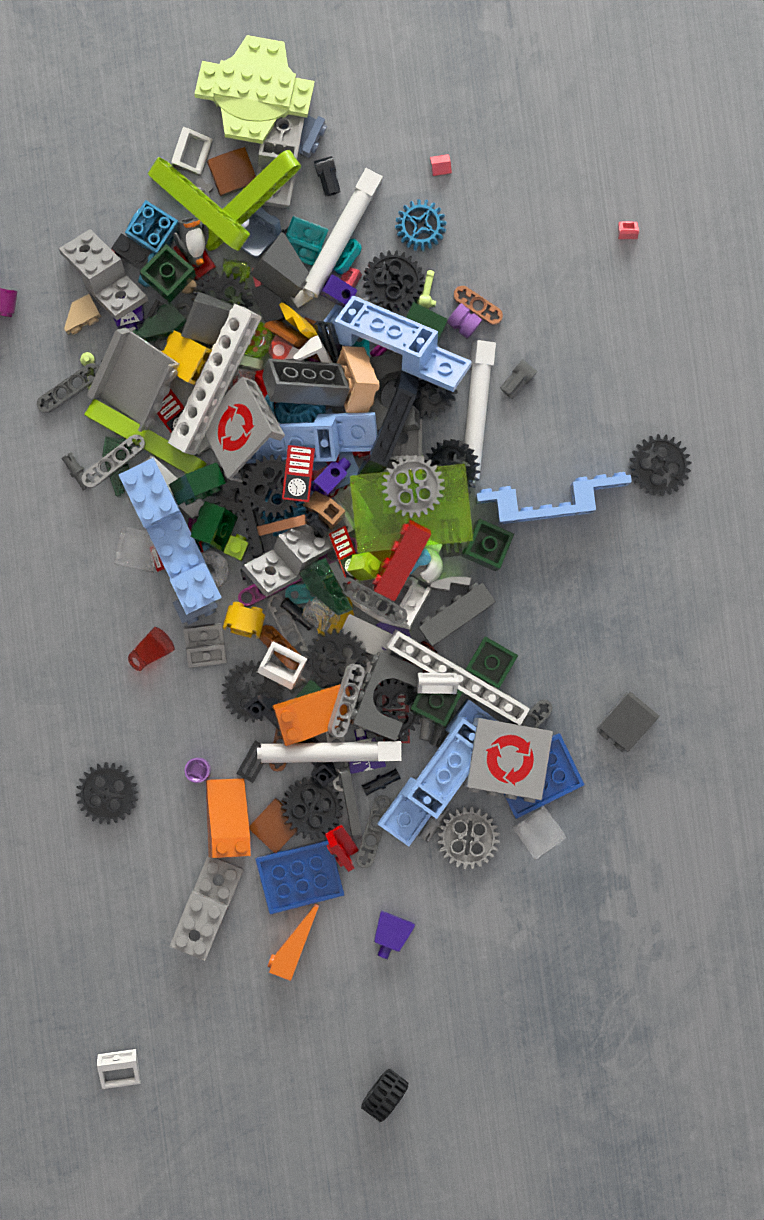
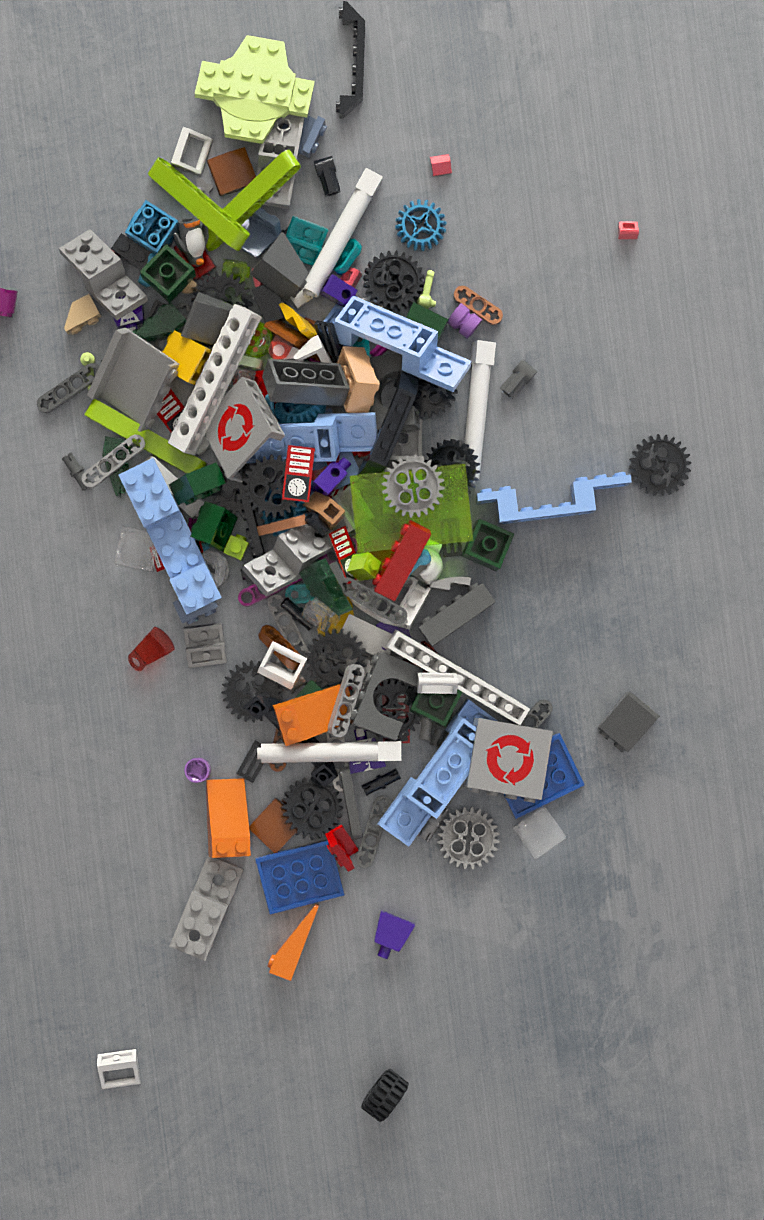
black gear [76,762,139,825] -> none
yellow brick [222,602,265,638] -> none
dark green brick [465,636,518,689] -> none
none -> black slope [336,1,365,119]

